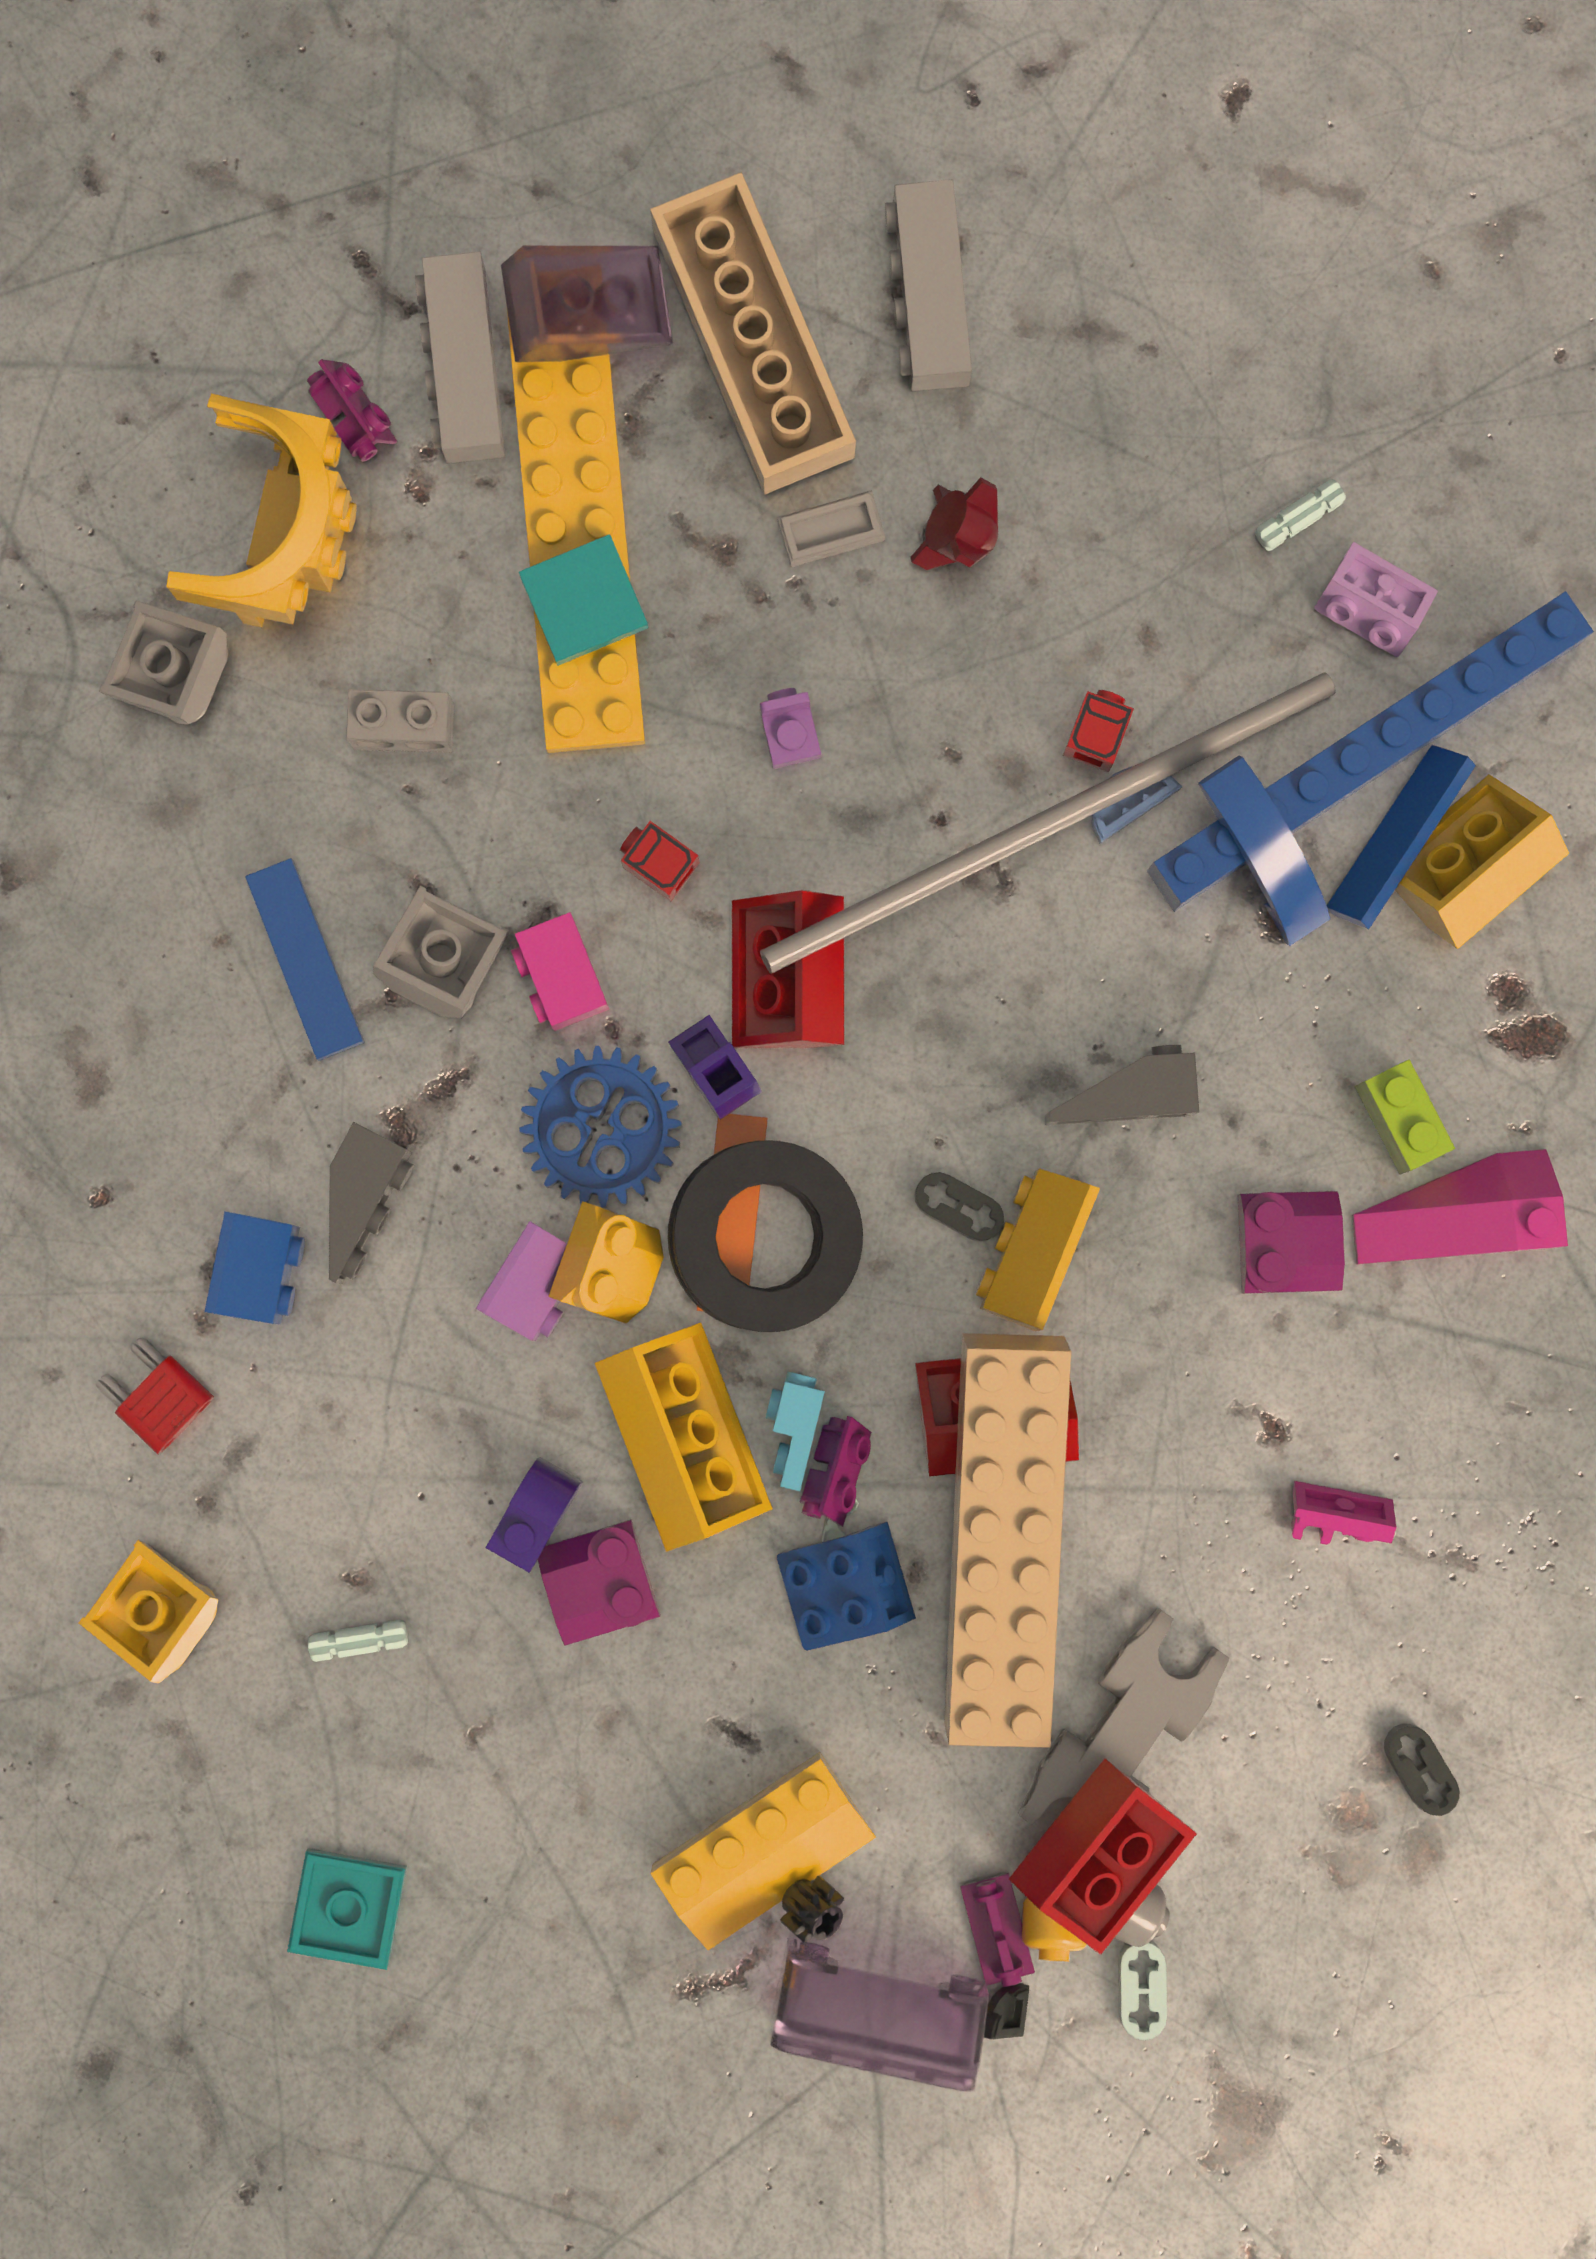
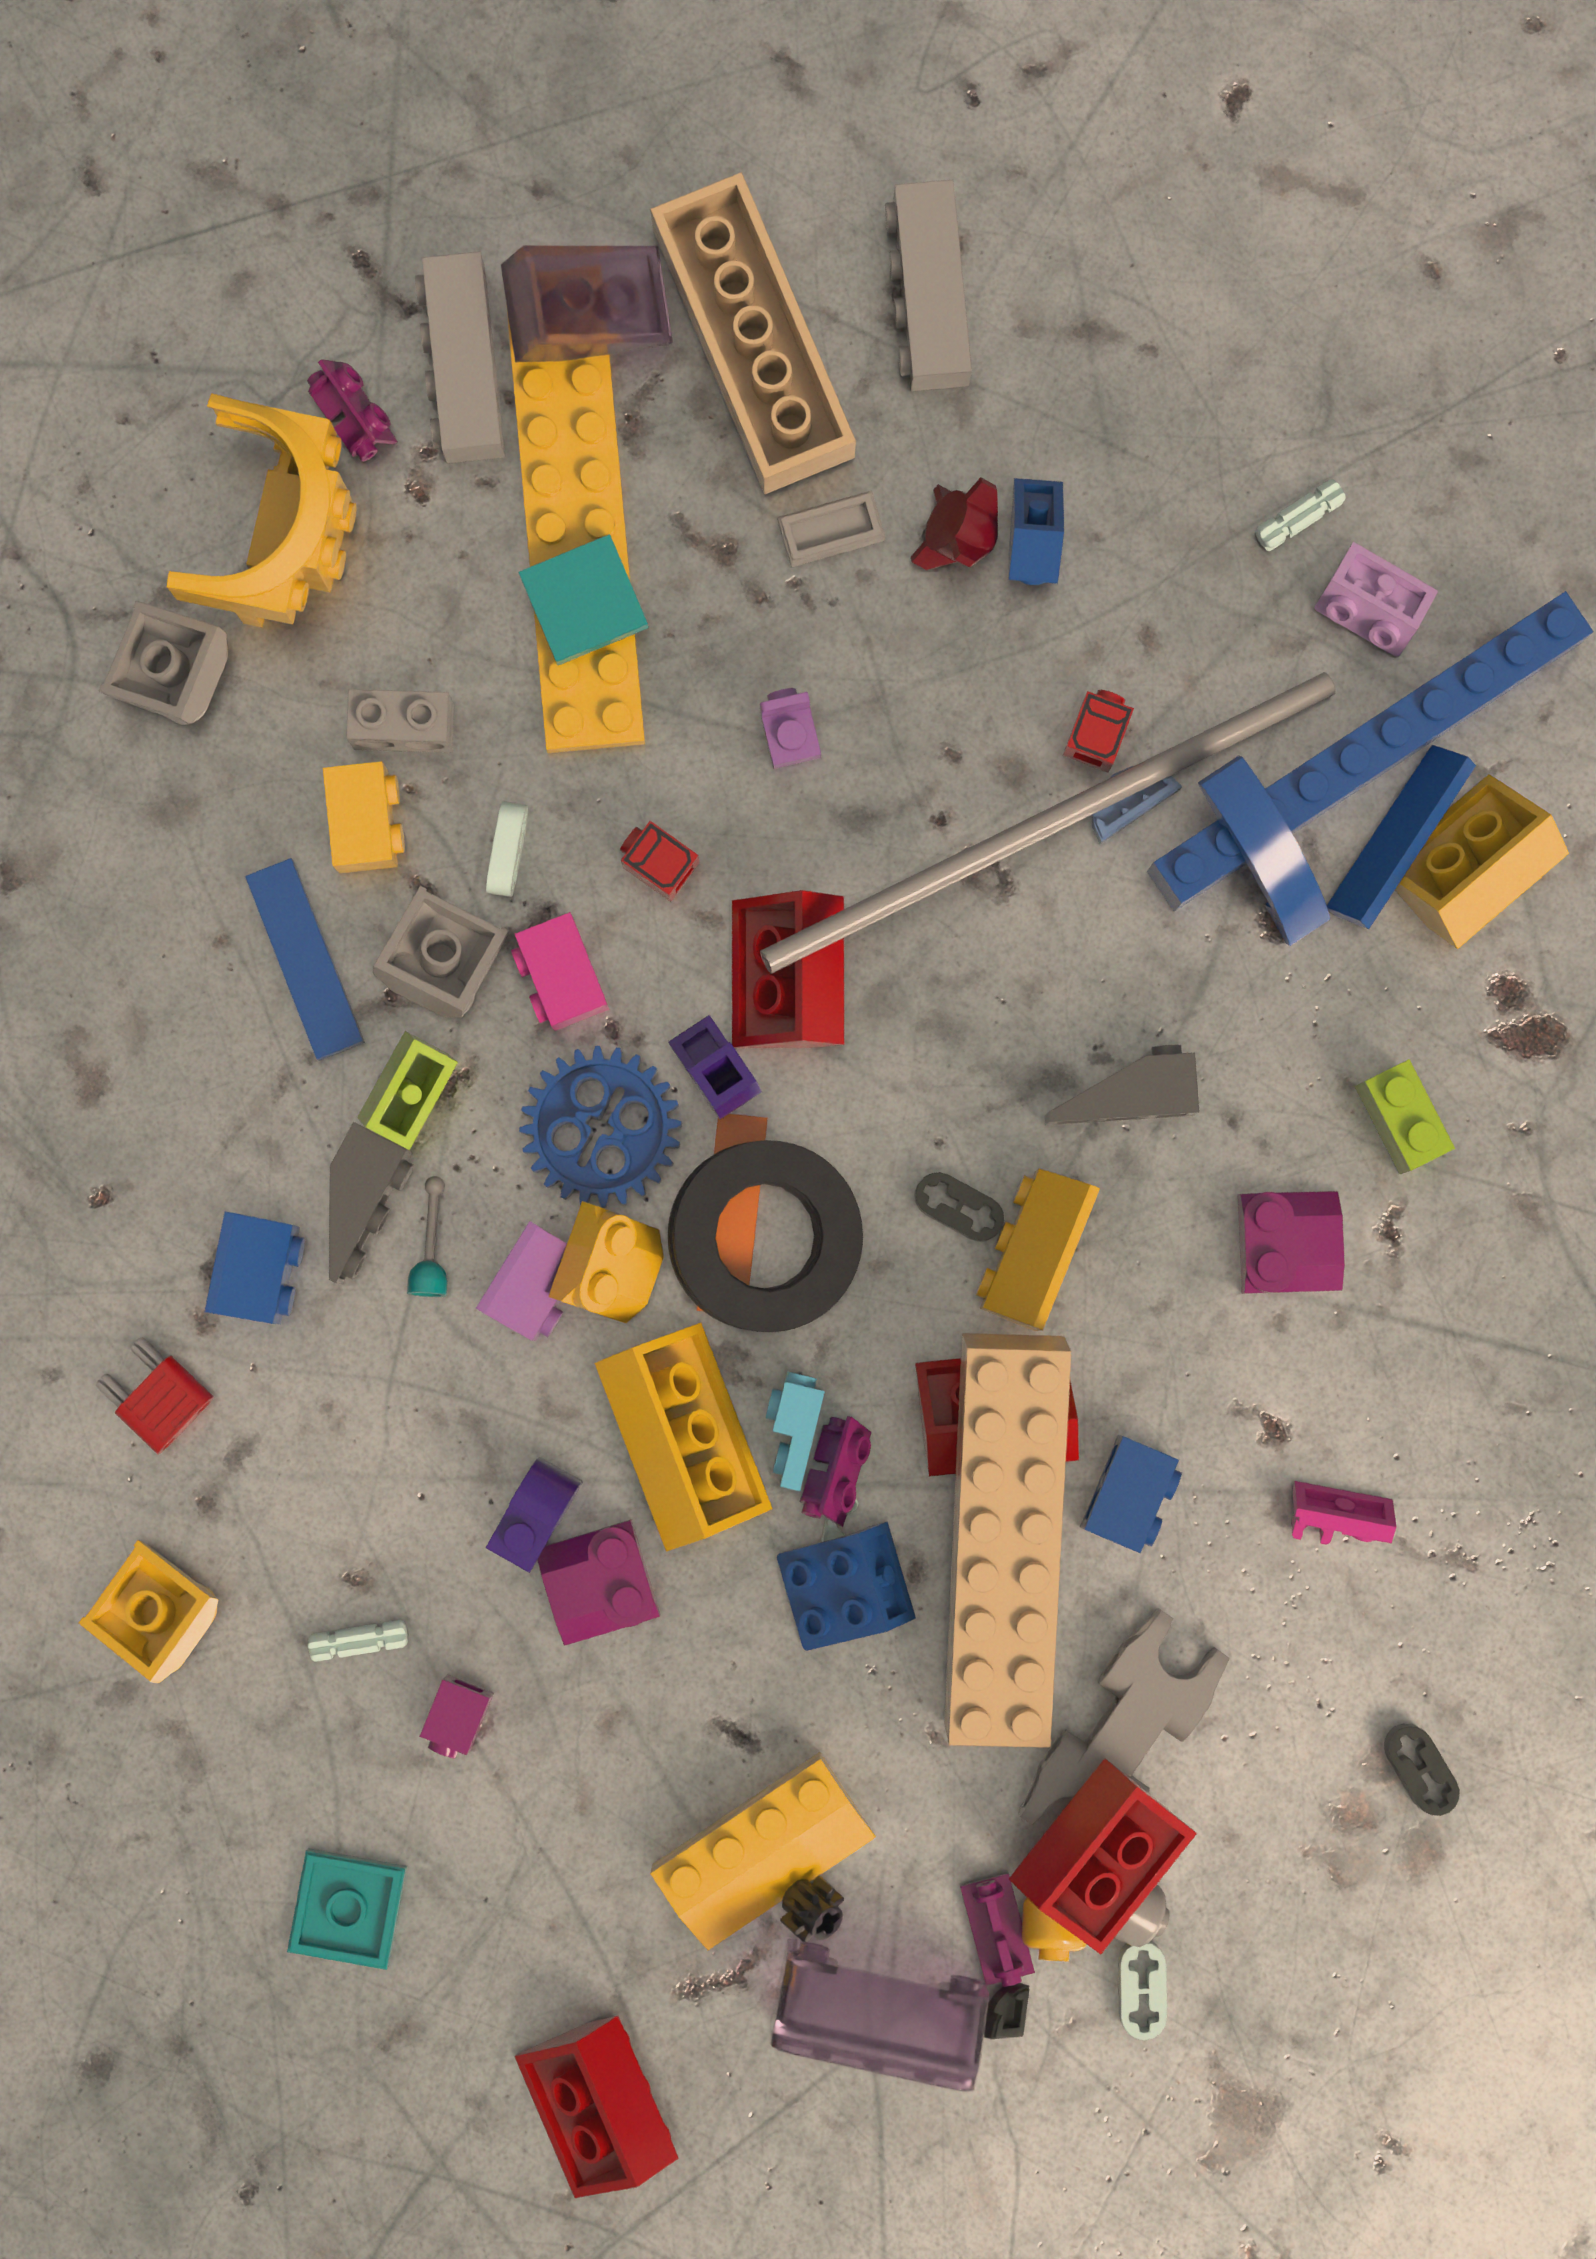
dark pink wedge [1352,1149,1568,1264] -> none
none -> yellow brick [323,761,405,874]
none -> lime brick [357,1031,458,1150]
none -> hinge [407,1176,448,1297]
none -> magenta brick [419,1675,494,1759]
none -> light aqua beam [486,801,528,897]
none -> red slope [514,2015,679,2198]
none -> blue slope [1009,478,1064,585]
none -> blue brick [1080,1435,1182,1553]

